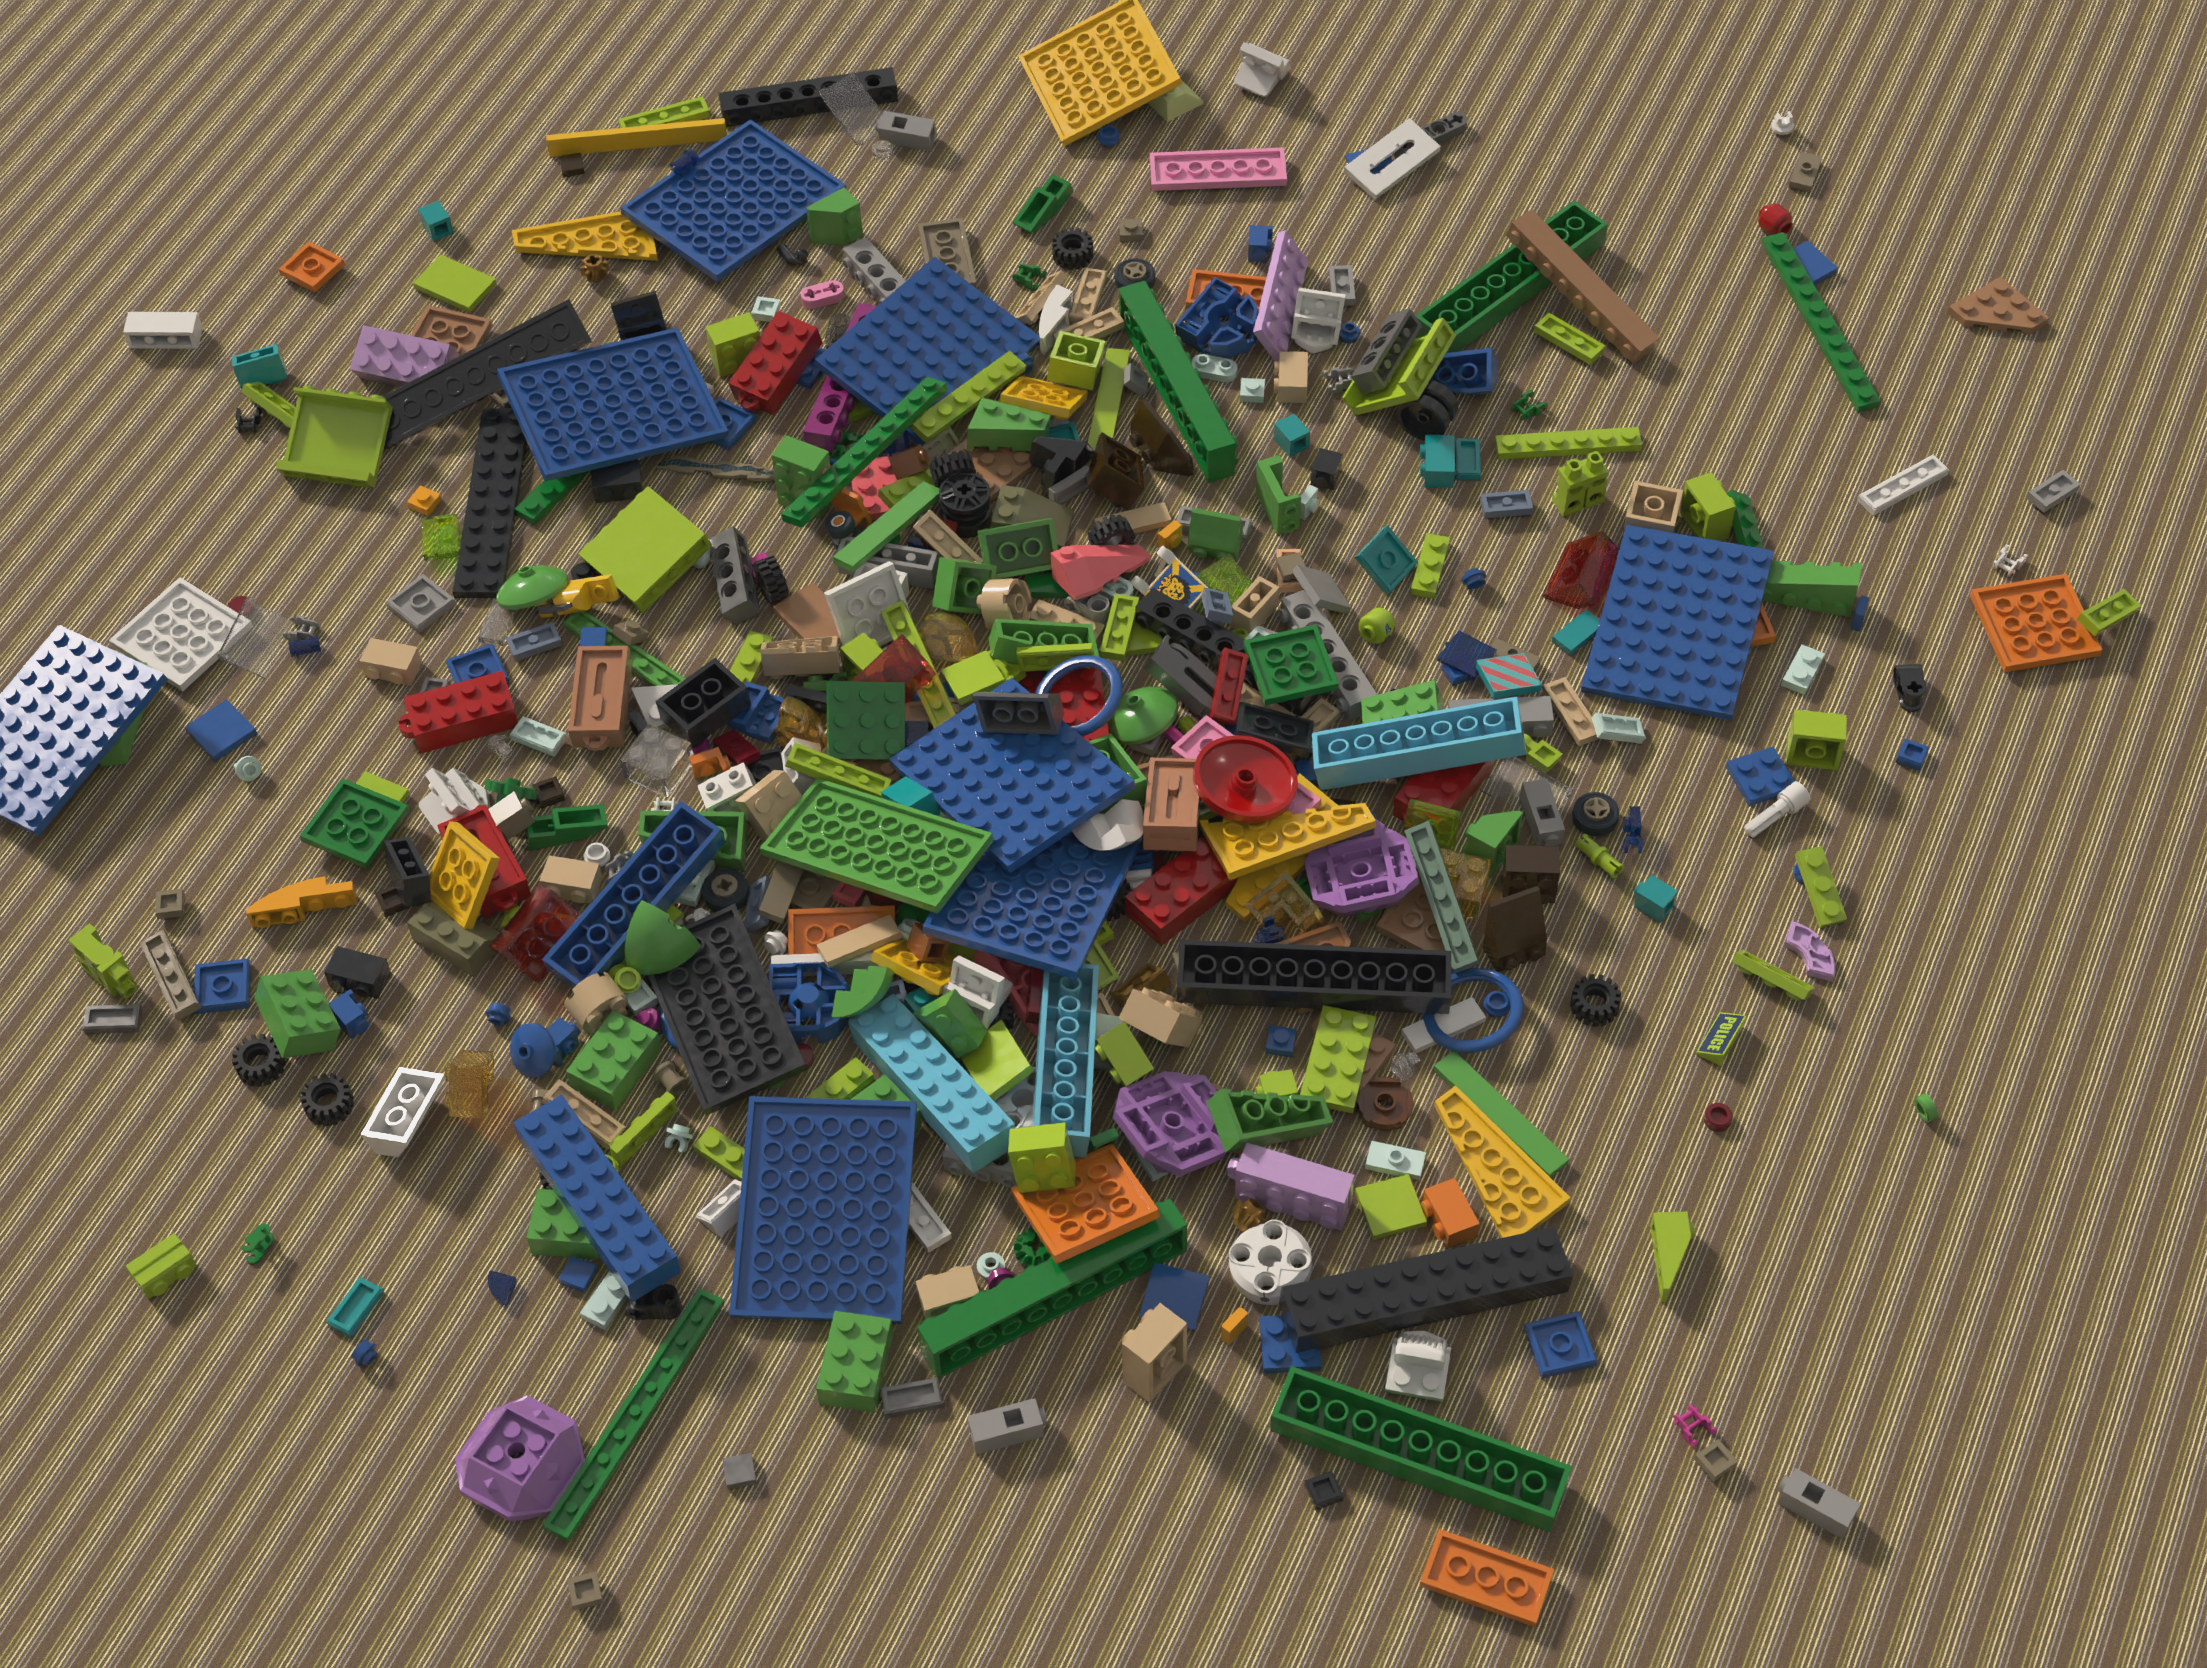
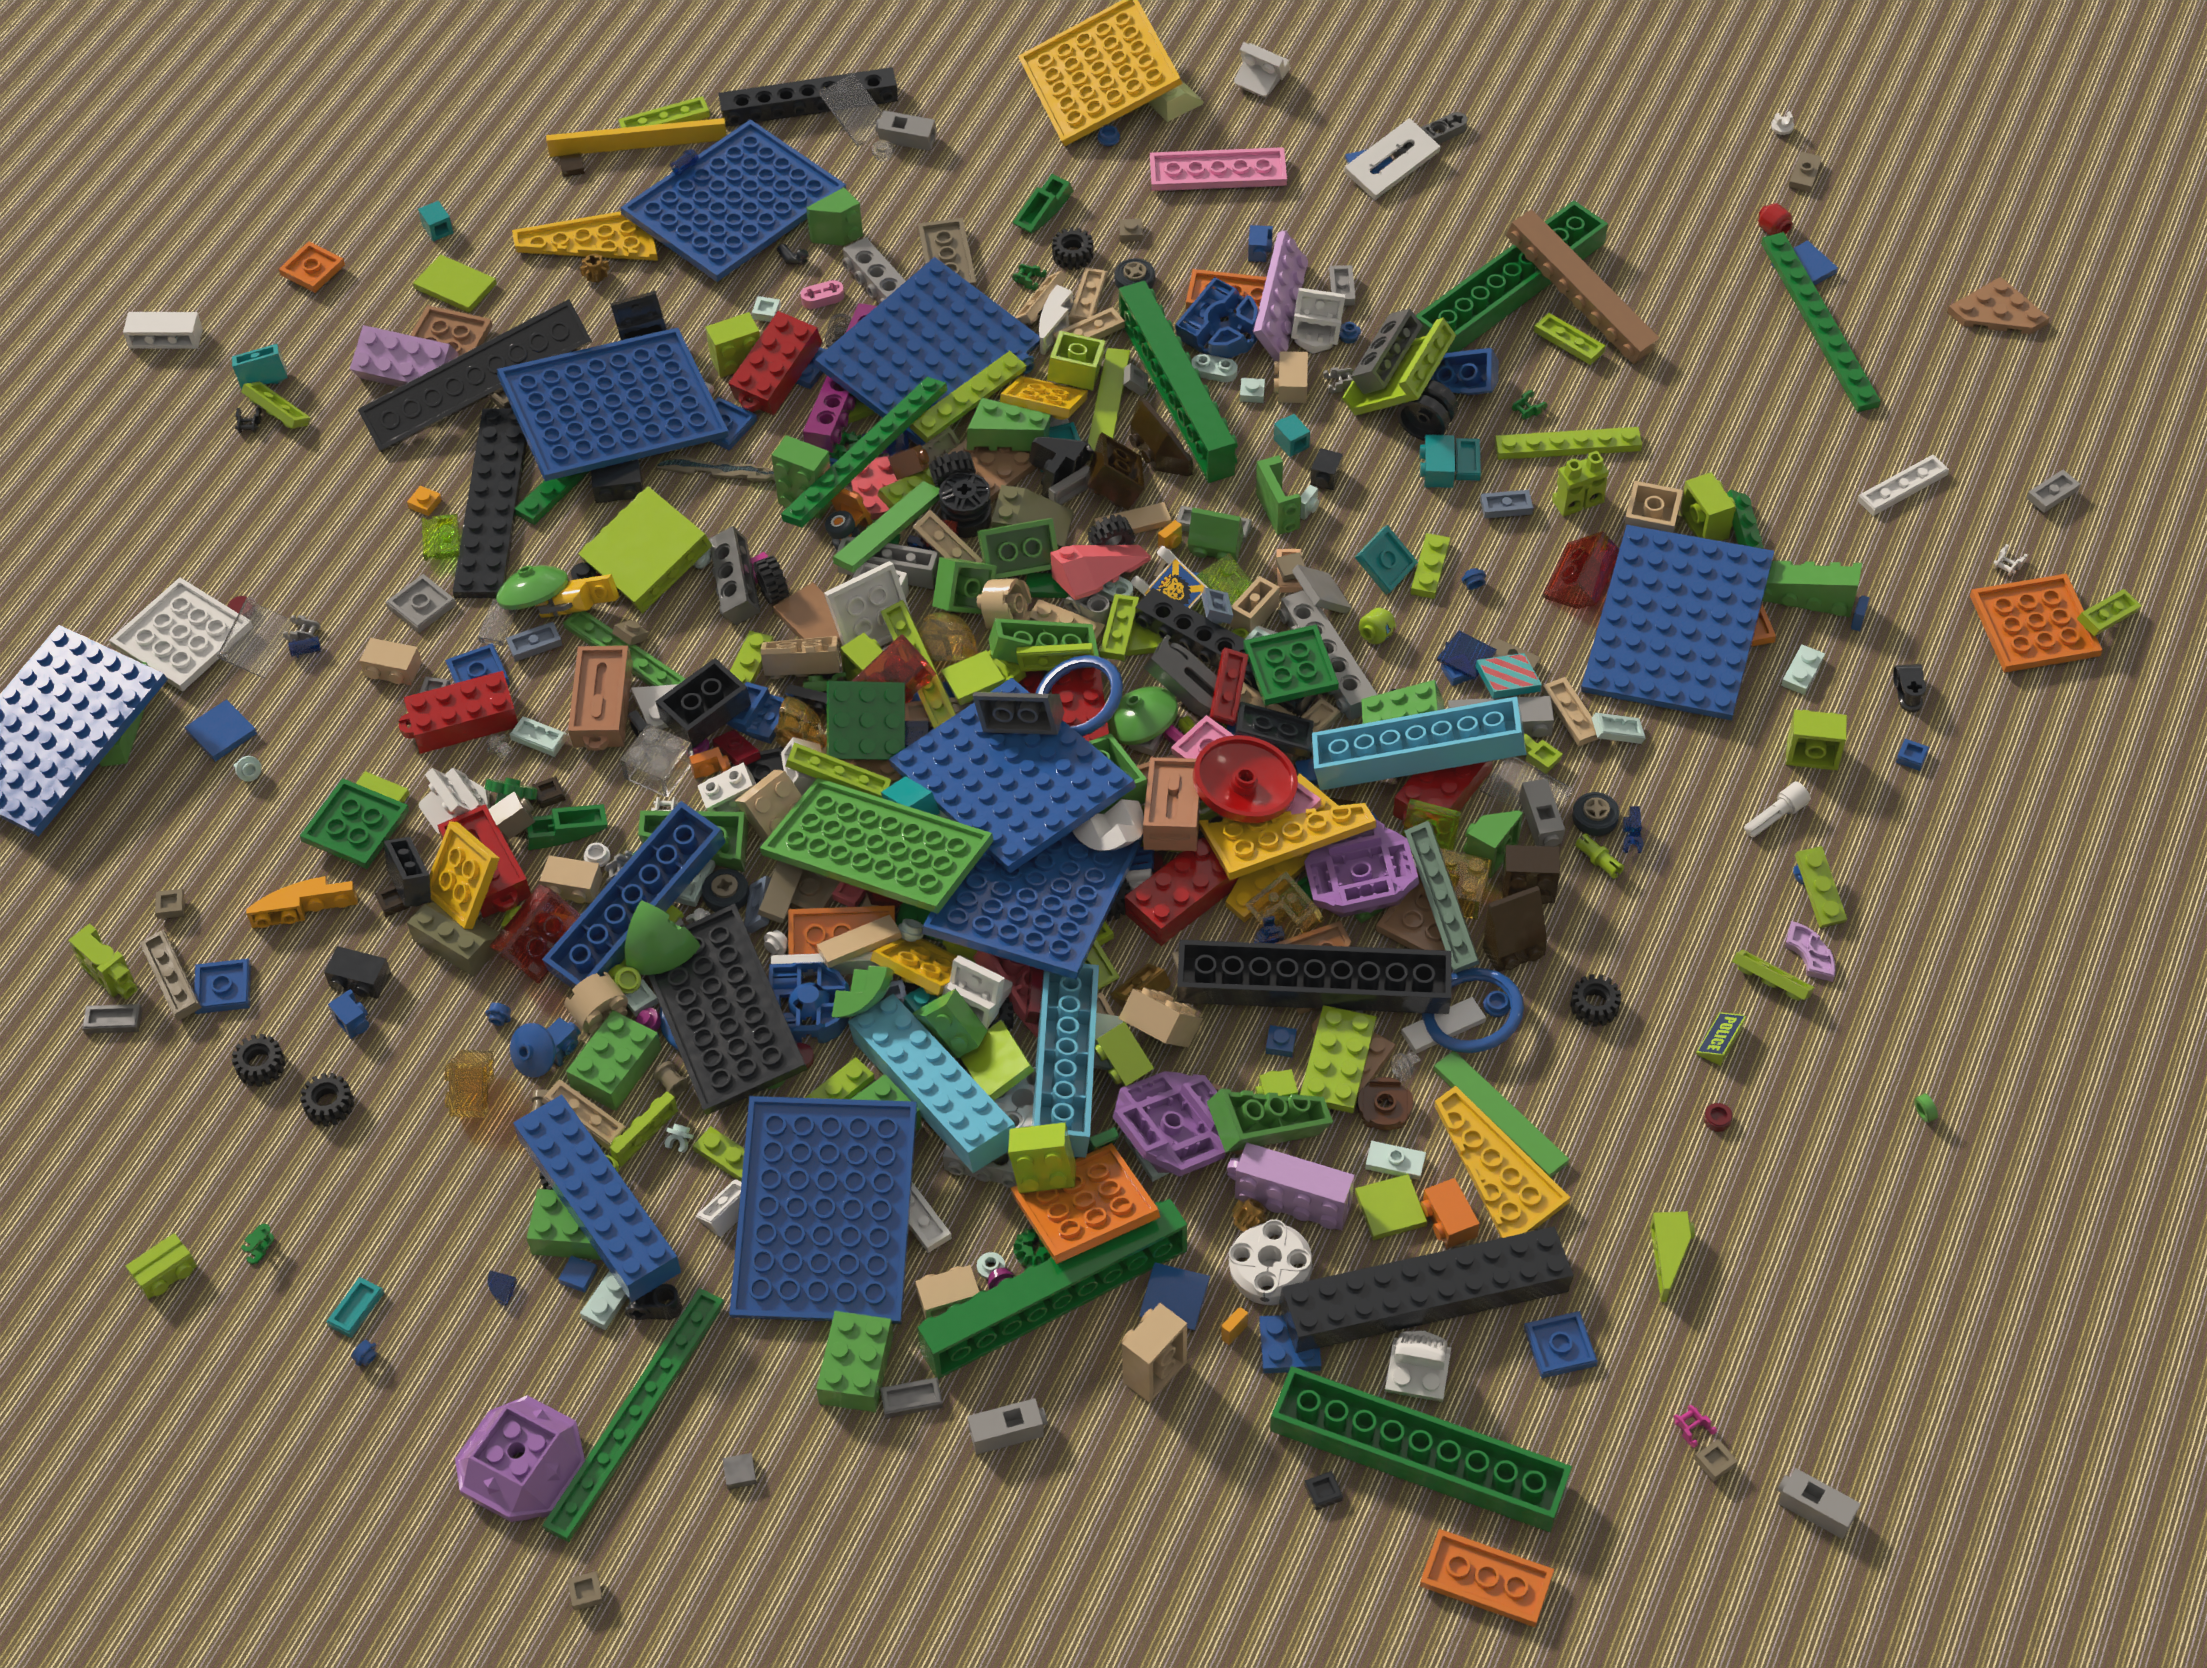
bright green brick [254,969,340,1058] -> none
lime panel [276,385,393,489] -> none
white slope [361,1067,446,1157] -> none
blue tile [580,627,608,646] -> none
dark orange brick [906,923,950,963] -> none
teal tile [1552,609,1600,656] -> none
teal brick [1634,875,1678,923] -> none
blue plate [1726,747,1795,806] -> none

